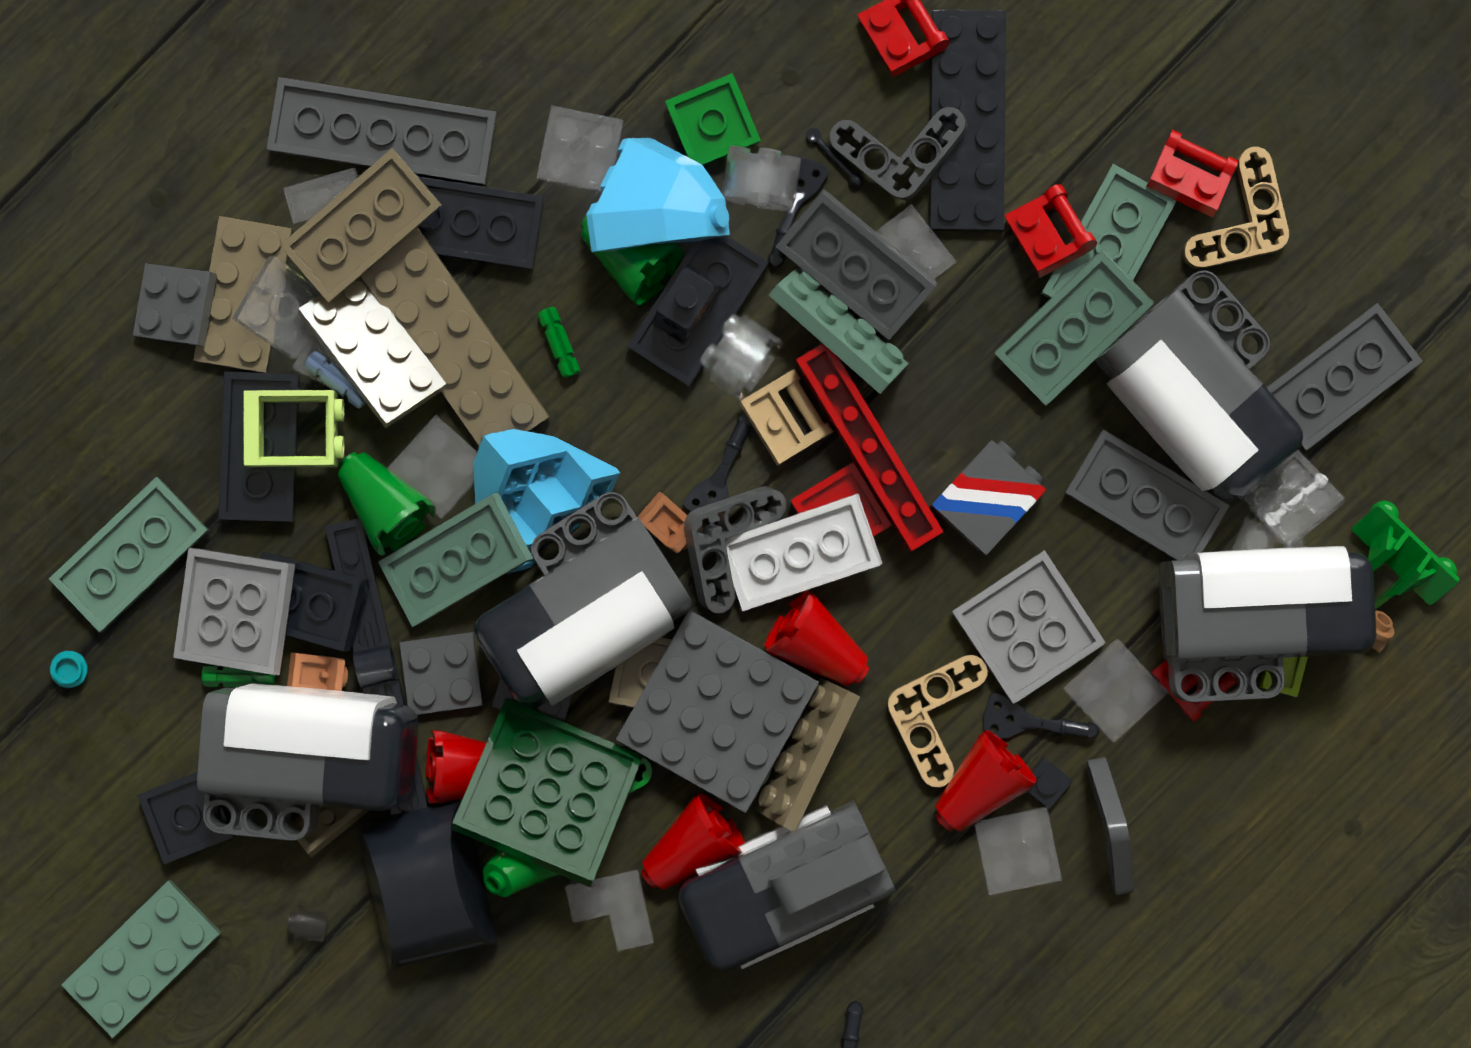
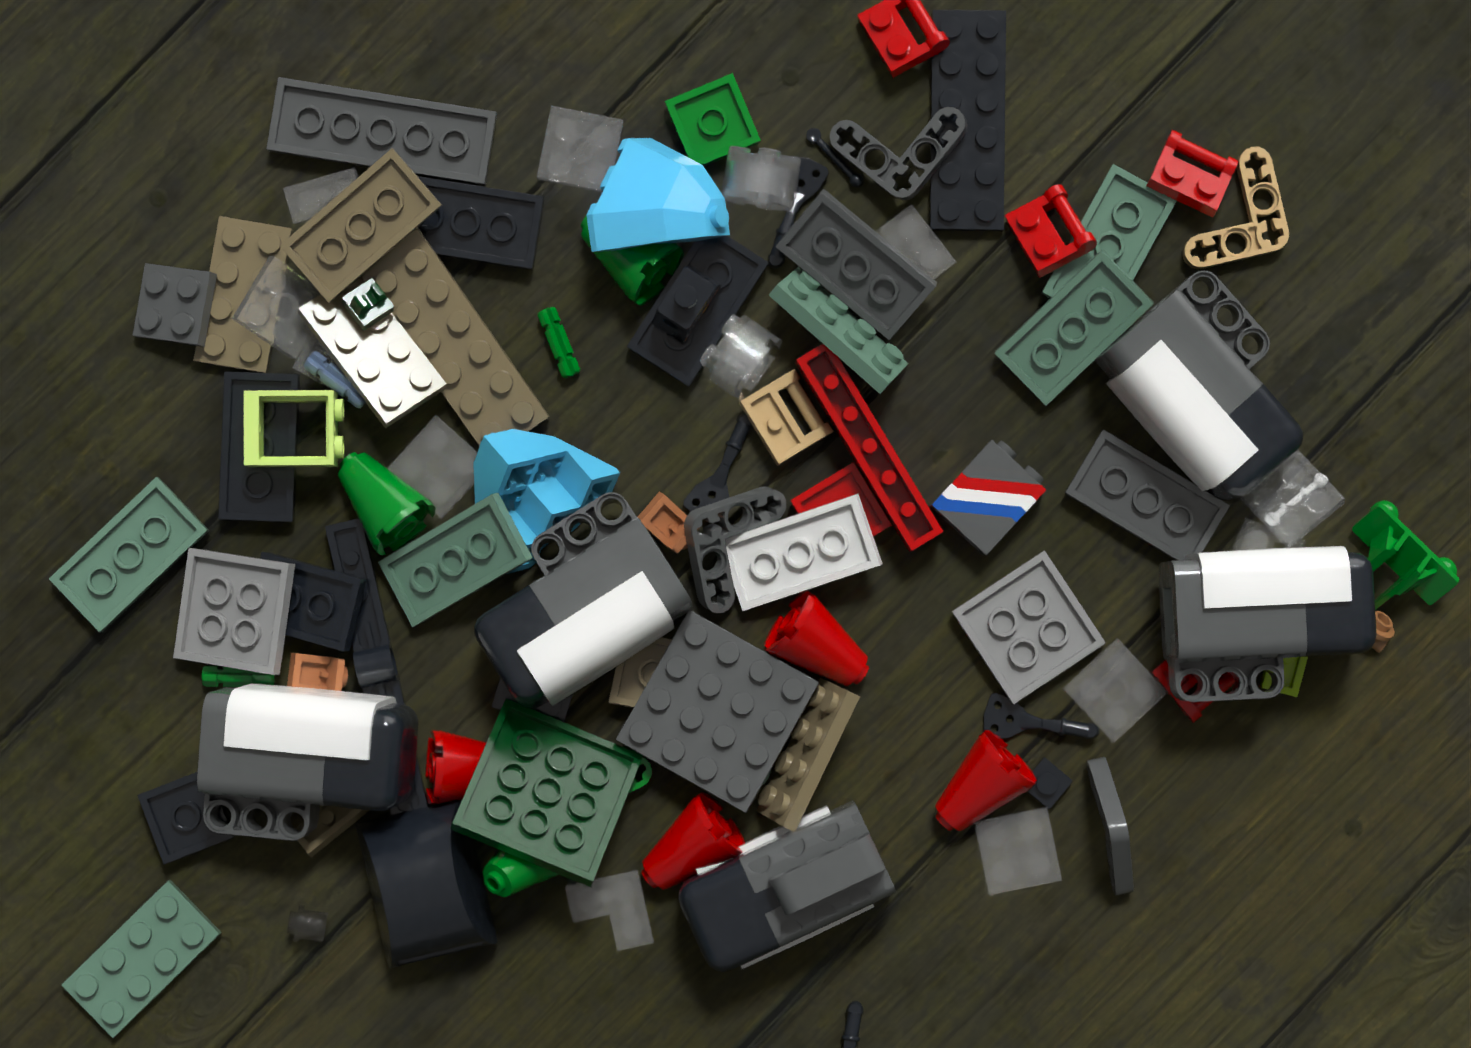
teal plate [50,651,88,688] -> none
dark grey plate [399,632,484,714] -> none
tan beam [887,655,988,787] -> none
dark grey plate [1266,303,1423,451] -> none
none -> tile [341,278,394,331]

